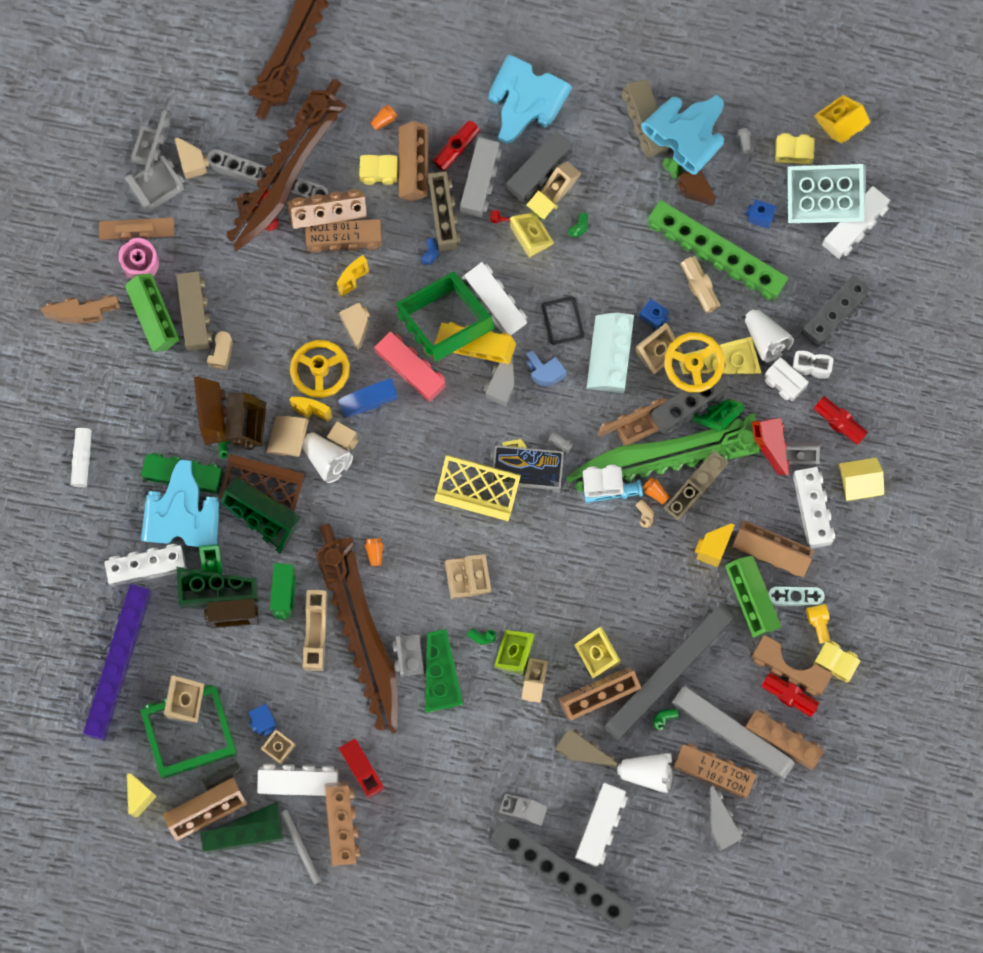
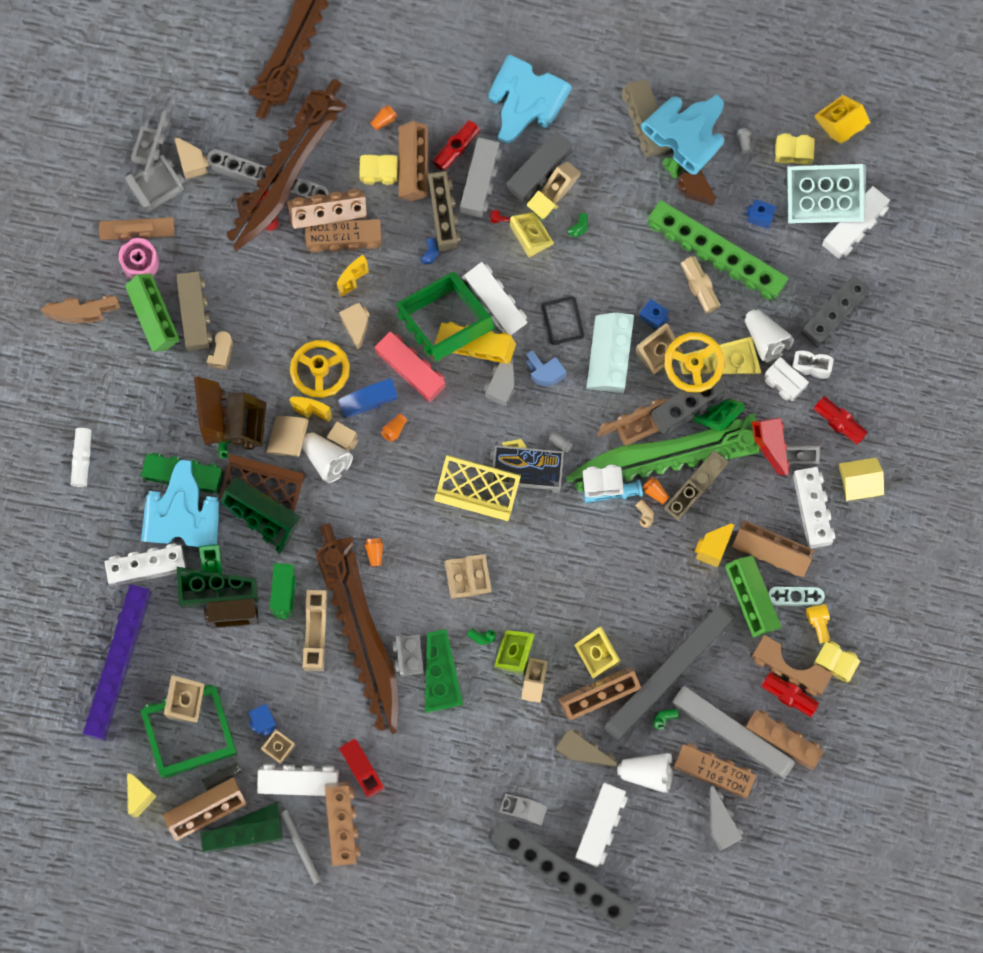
none -> orange cone [381,414,407,442]

